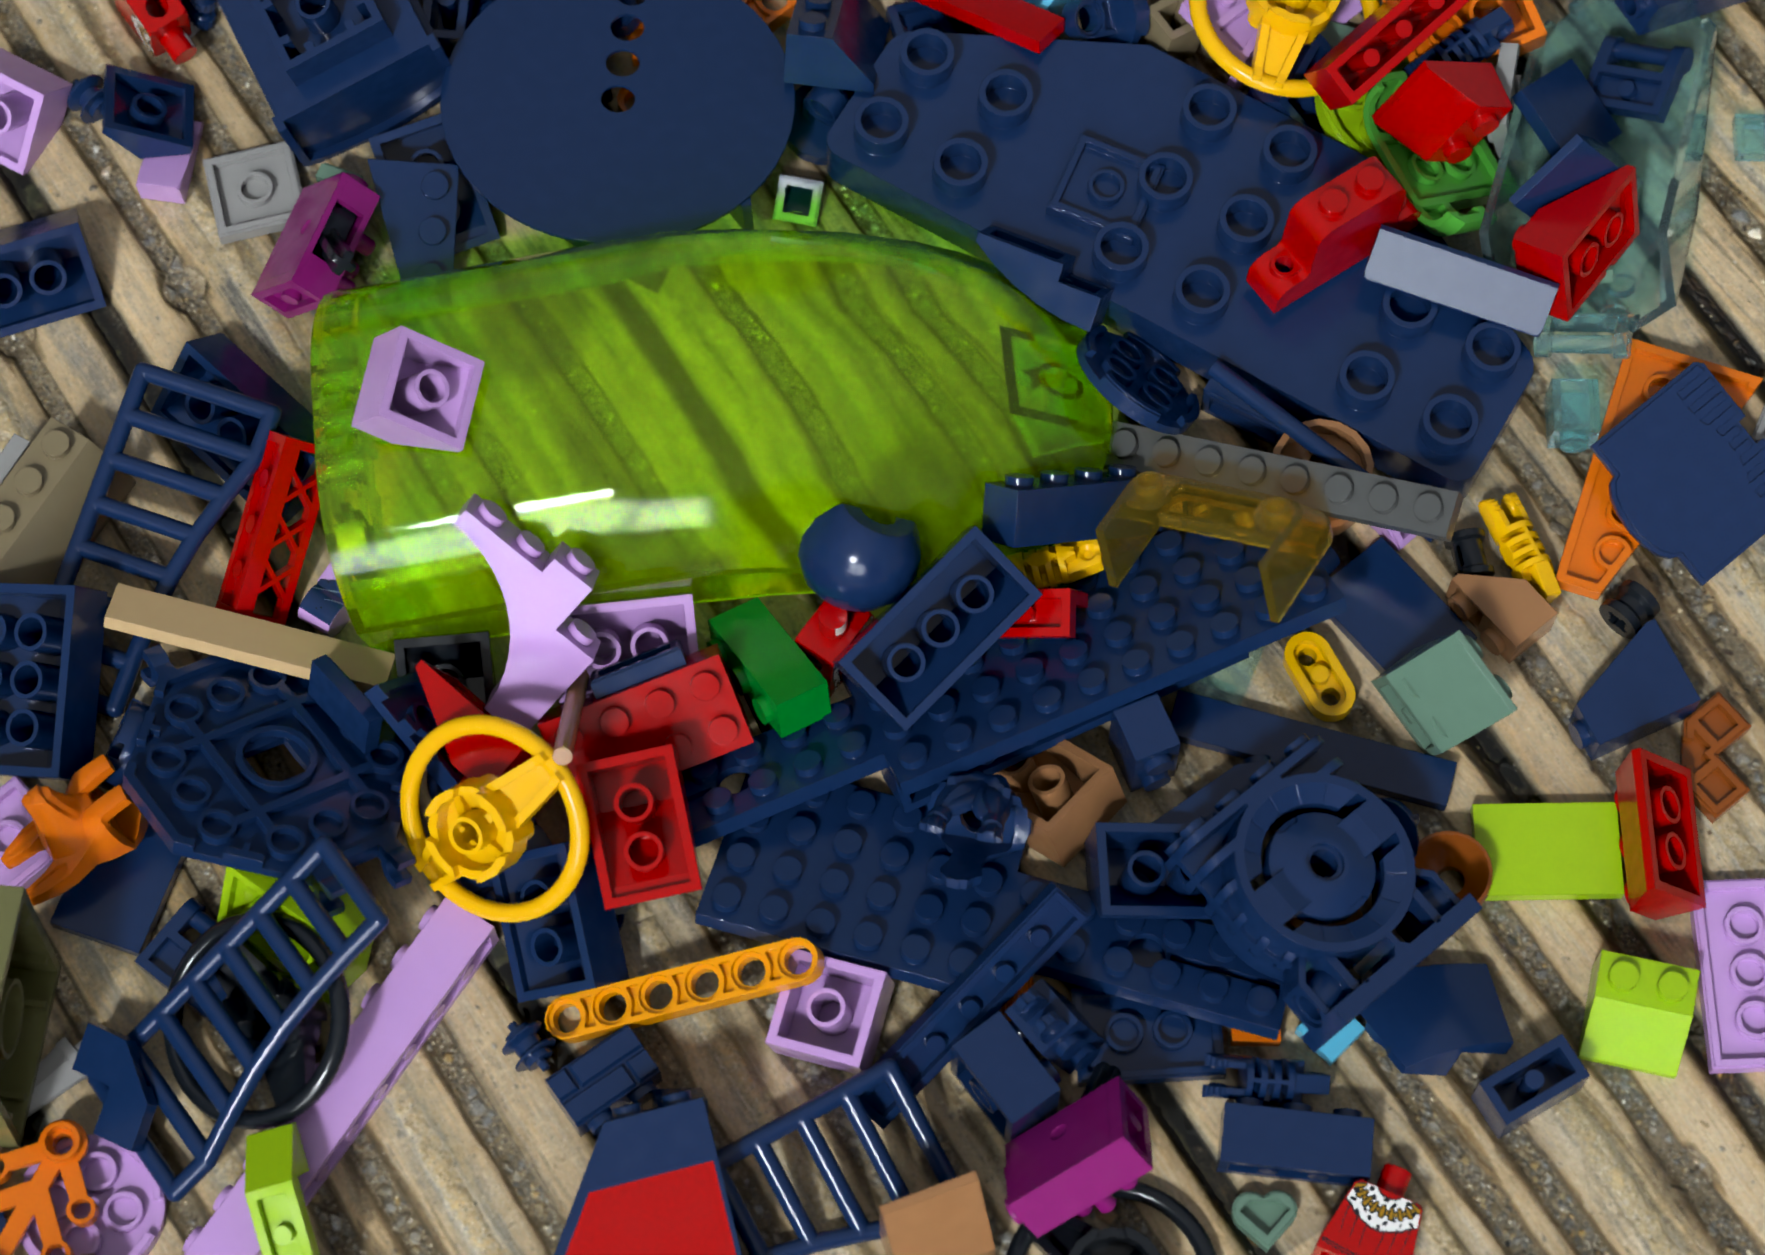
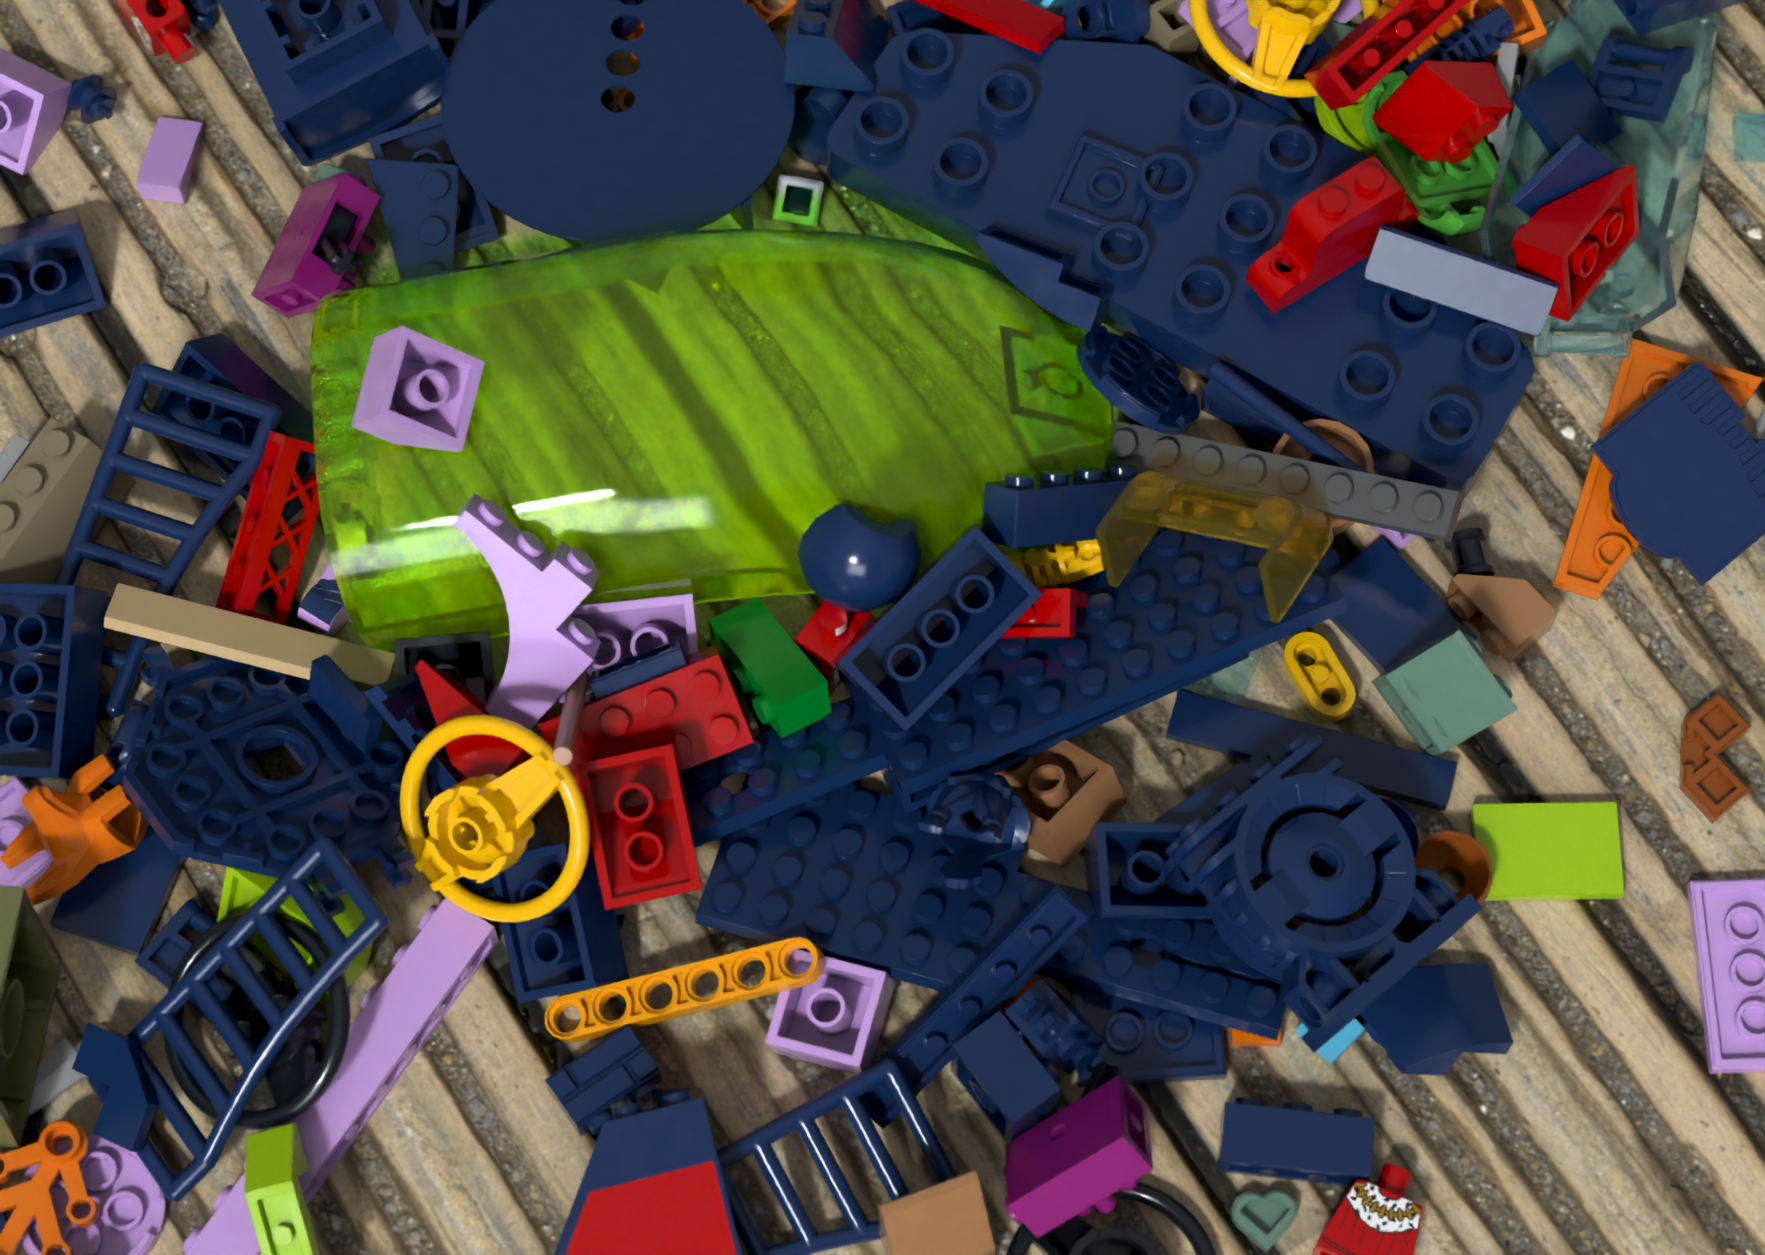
dark blue slope [102,64,194,159] -> none
light grey tile [202,141,302,245] -> none
dark blue wheel [502,1021,556,1072] -> none
dark blue brick [1108,693,1181,792] -> none
dark blue hinge [1202,1052,1331,1103] -> none
dark blue brick [1471,1034,1590,1139] -> none
yellow hinge [1478,492,1561,604] -> none
clear light blue brick [1544,378,1601,453] -> none
dark blue slope [1568,619,1701,761] -> none
lime slope [1578,950,1700,1079] -> none
black wheel [1599,579,1660,639] -> none
red slope [1614,747,1706,920] -> none

